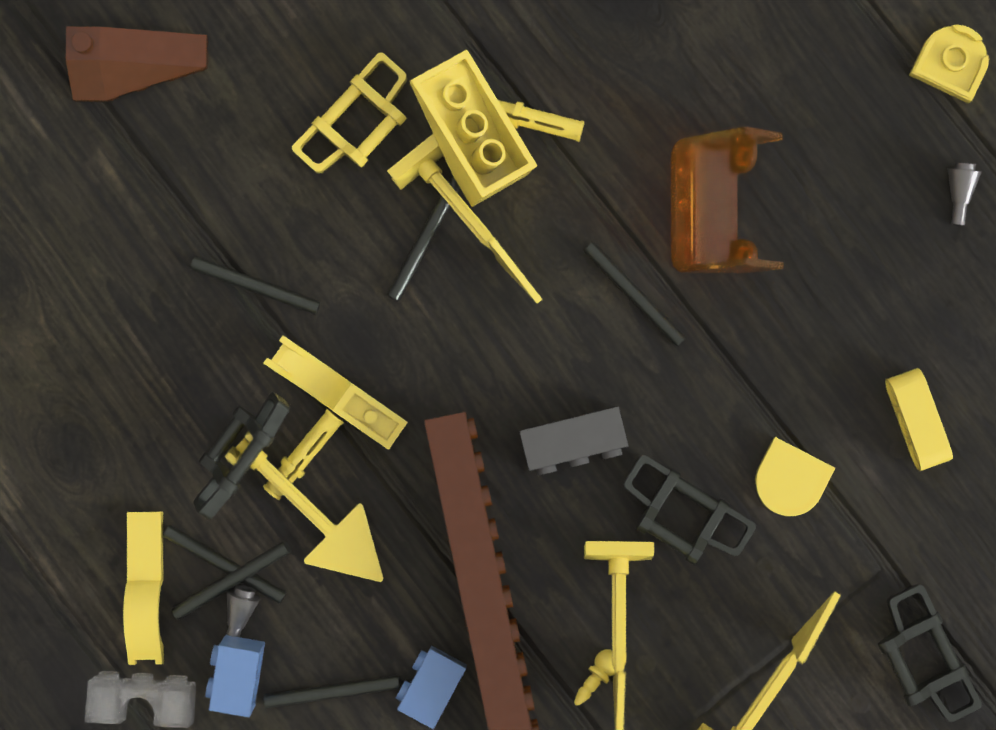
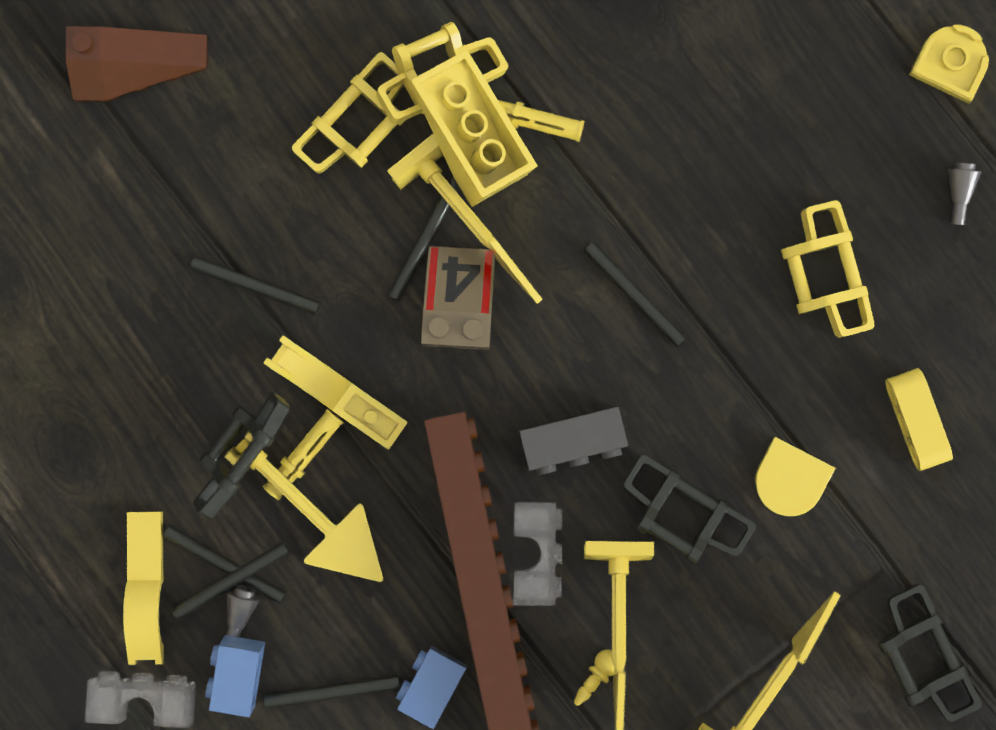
clear orange windscreen [671,126,783,273] -> none
none -> light yellow bar [376,22,508,124]
none -> dark tan slope [421,246,495,350]
none -> clear arch [514,502,562,606]
none -> light yellow bar [781,201,874,338]

